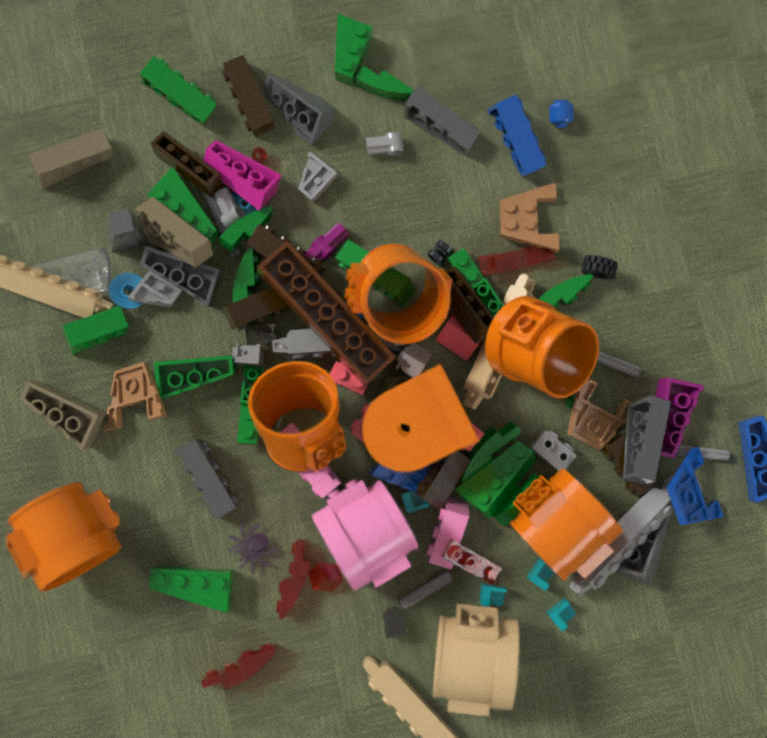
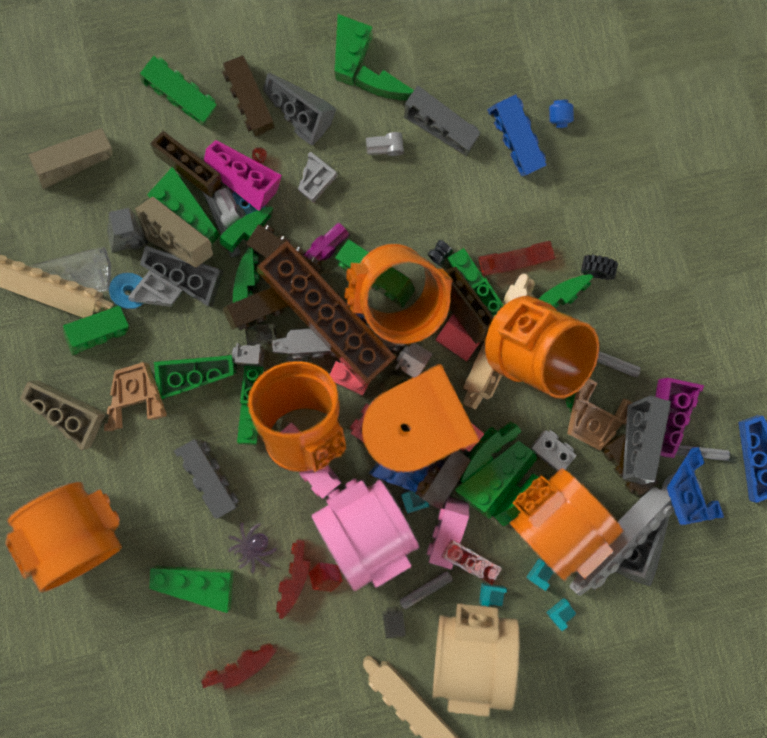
medium nougat wing [499,183,559,253] -> none

